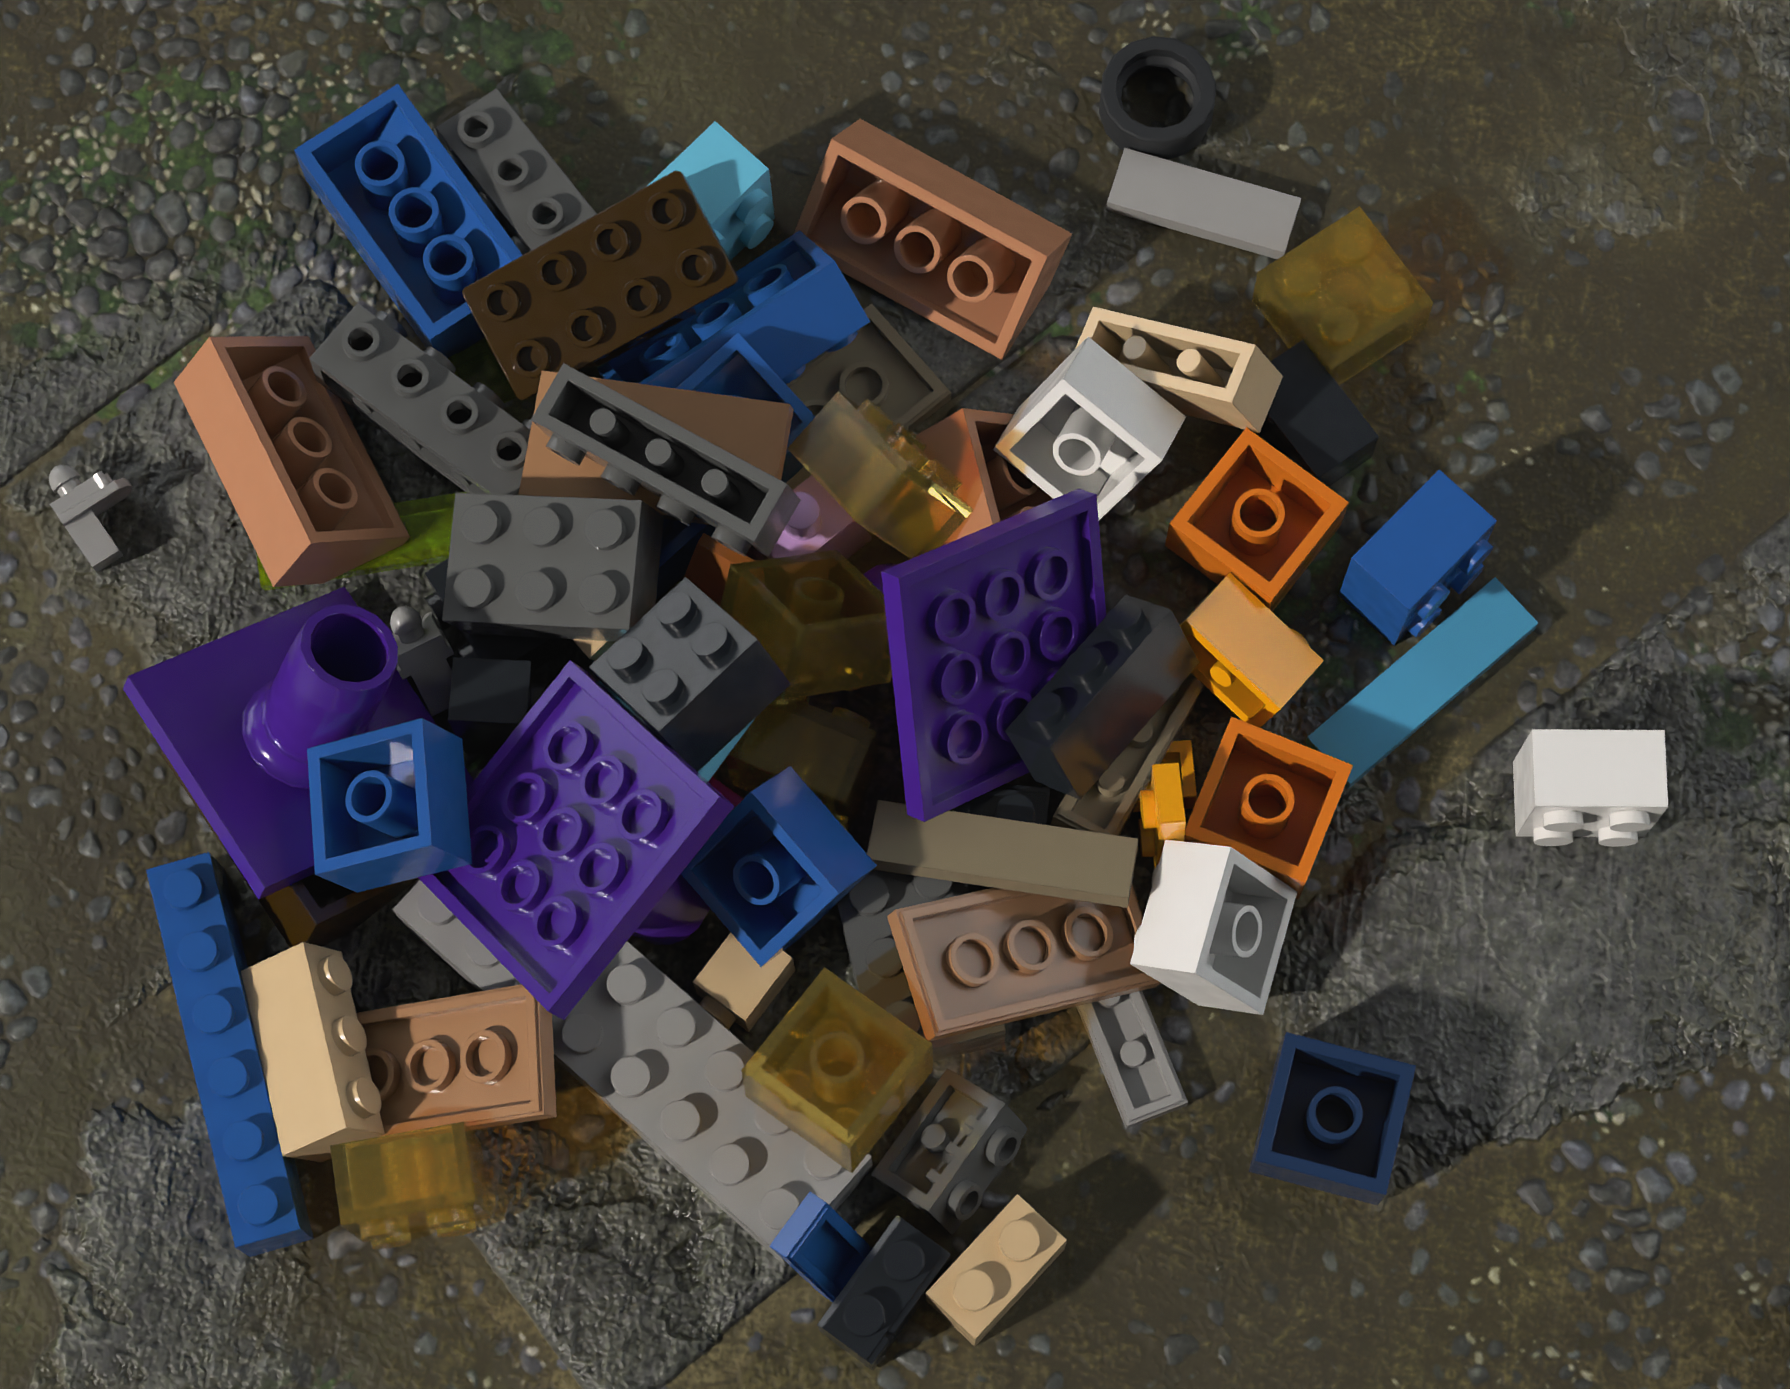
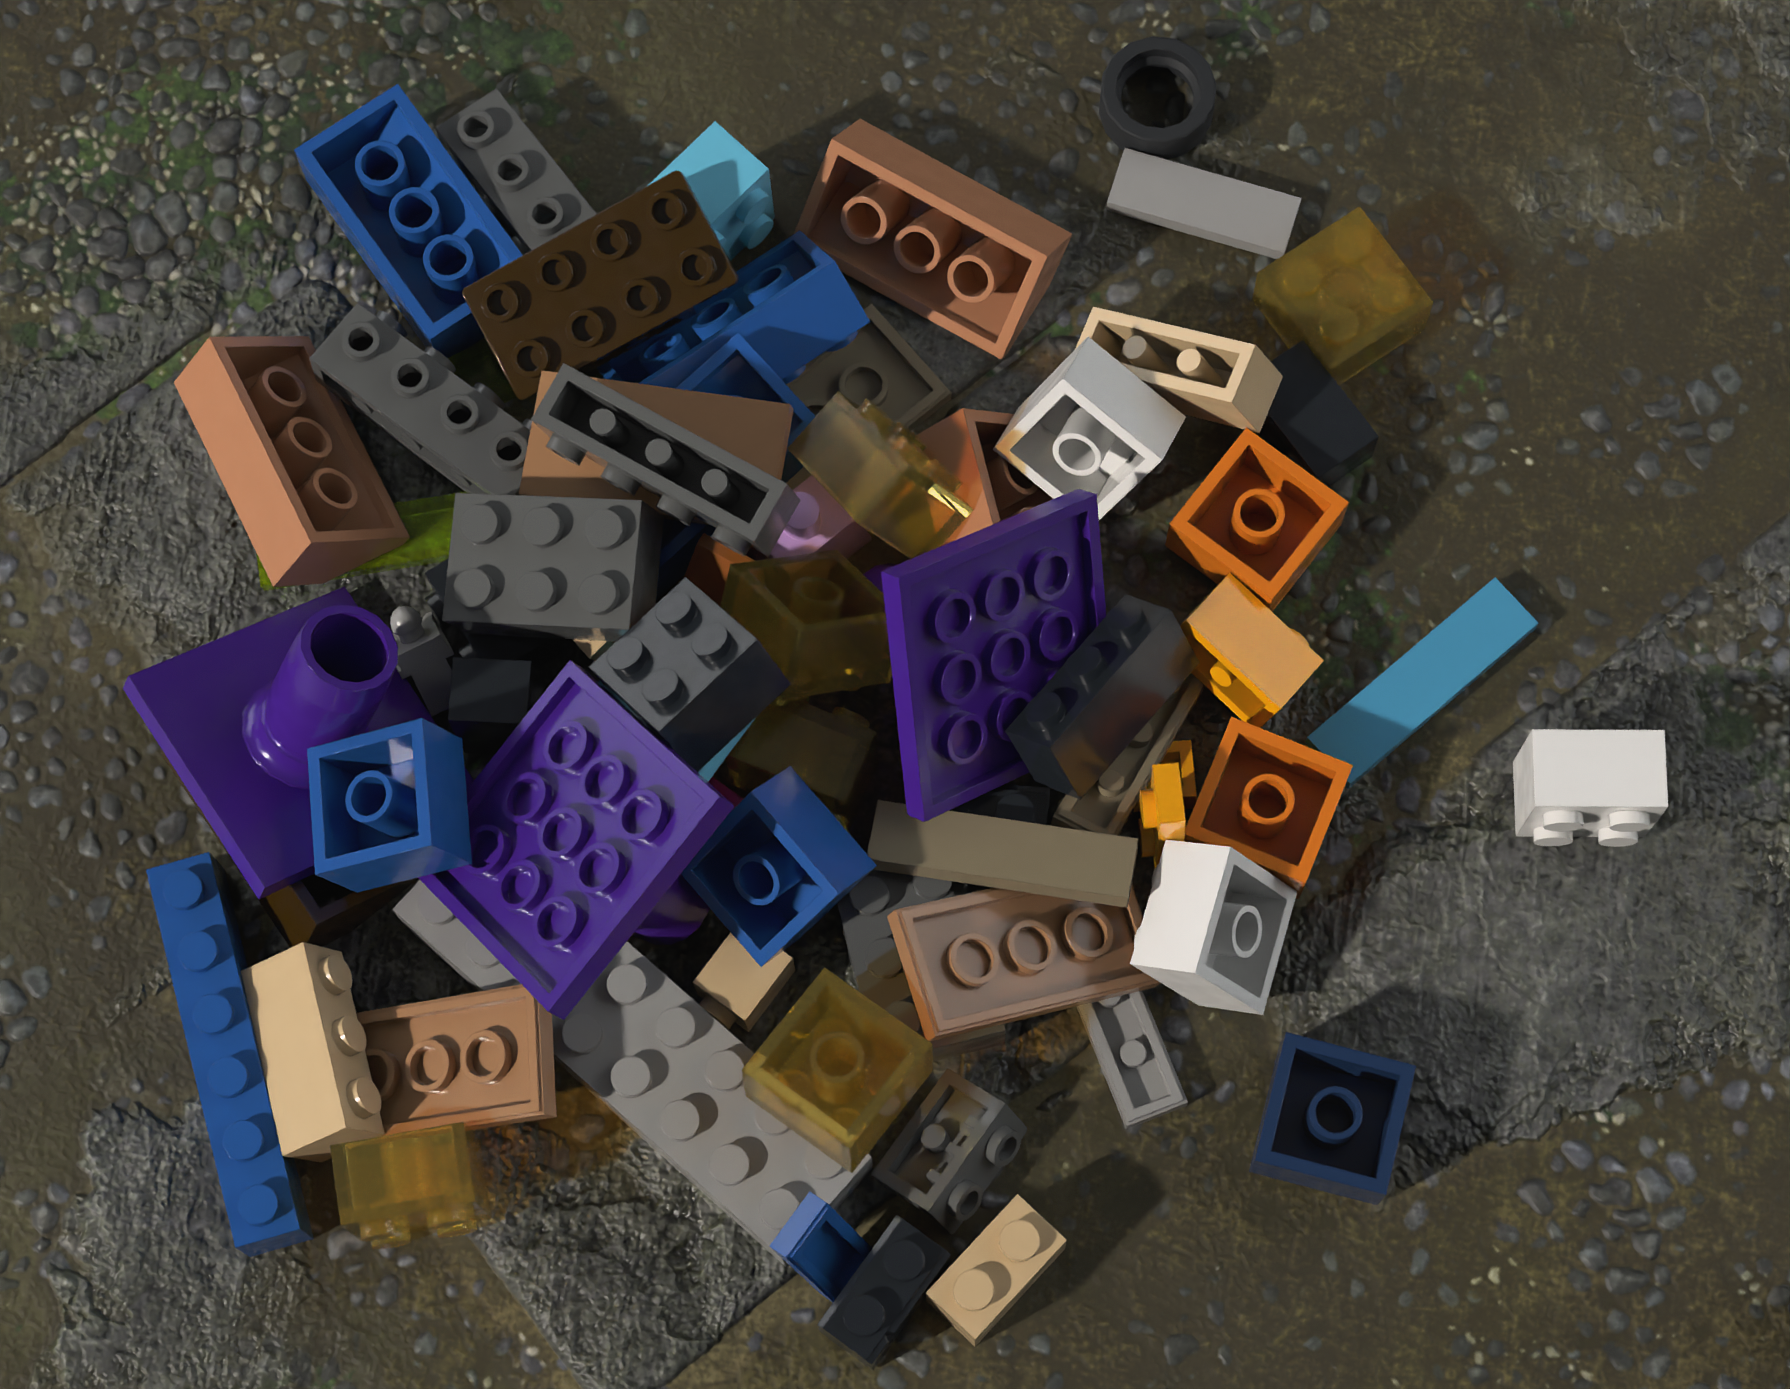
light grey piece [49,464,133,573] -> none
blue brick [1338,469,1497,646] -> none

